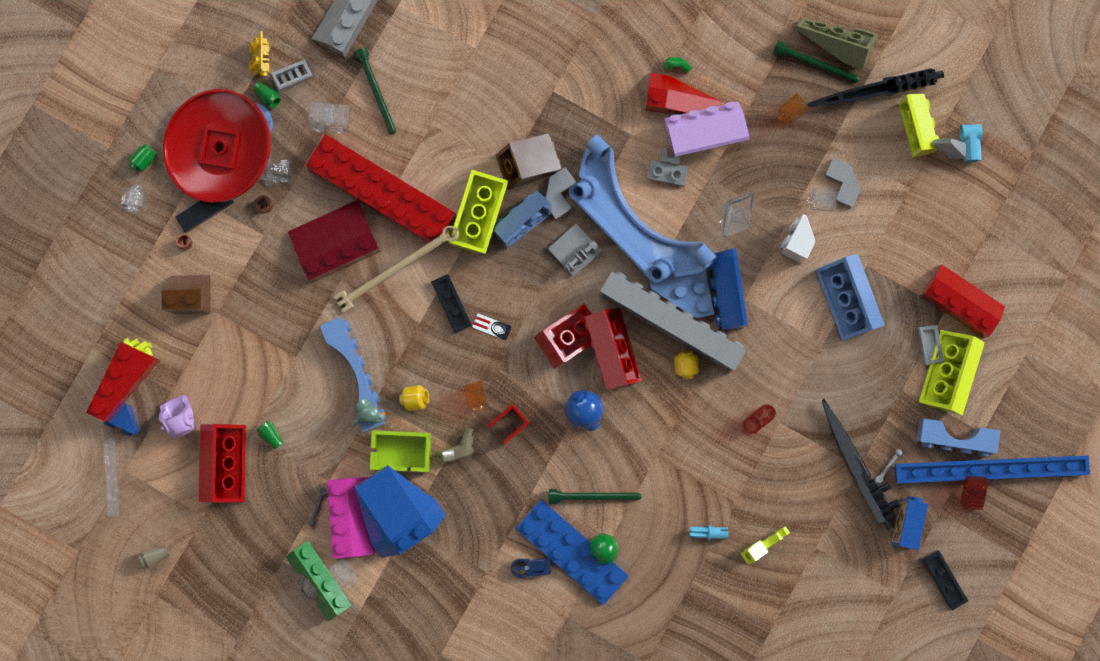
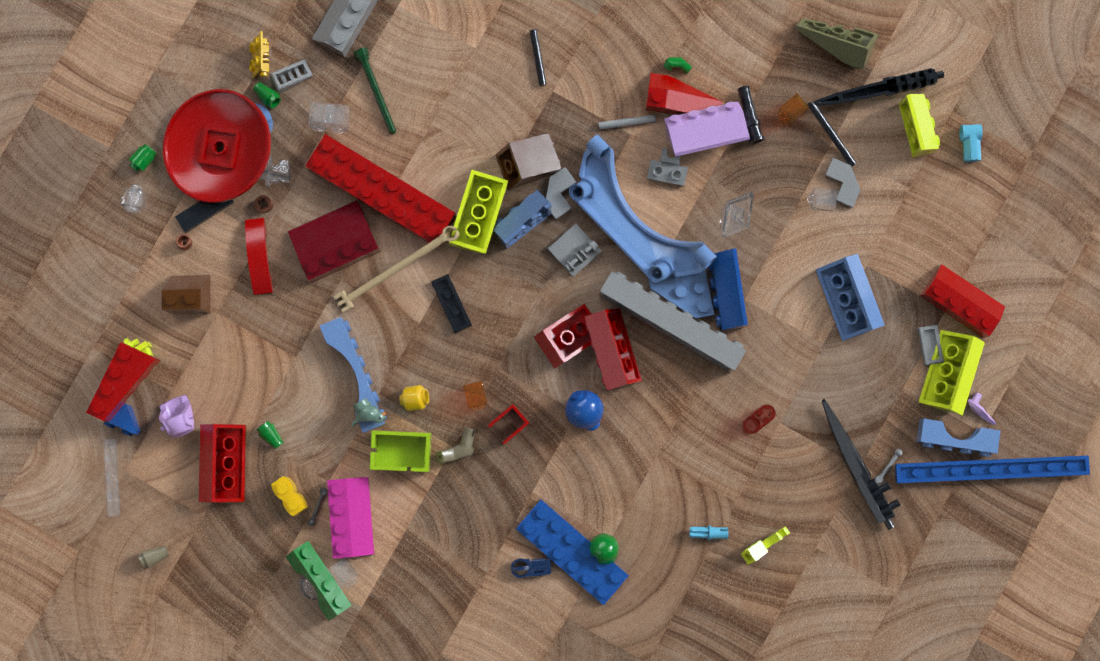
blue wedge [355,465,446,558] -> none
sticker [472,314,511,340] -> none
dark green piece [549,489,642,504] -> none
yellow head [674,350,700,380] -> none
dark green piece [773,40,860,83] -> none
white slope [780,214,816,263] -> none
blue brick [891,496,928,550] -> none
black tile [921,550,968,611] -> none
light grey slope [933,138,966,159] -> none
clear red beam [961,475,988,510] -> none
none -> red slope [245,218,273,295]
none -> yellow brick [271,476,308,516]
none -> black bar [530,29,547,86]
none -> light grey bar [598,114,656,130]
none -> black pin [738,86,765,144]
none -> black bar [807,101,857,167]
none -> lavender bar [968,392,996,425]

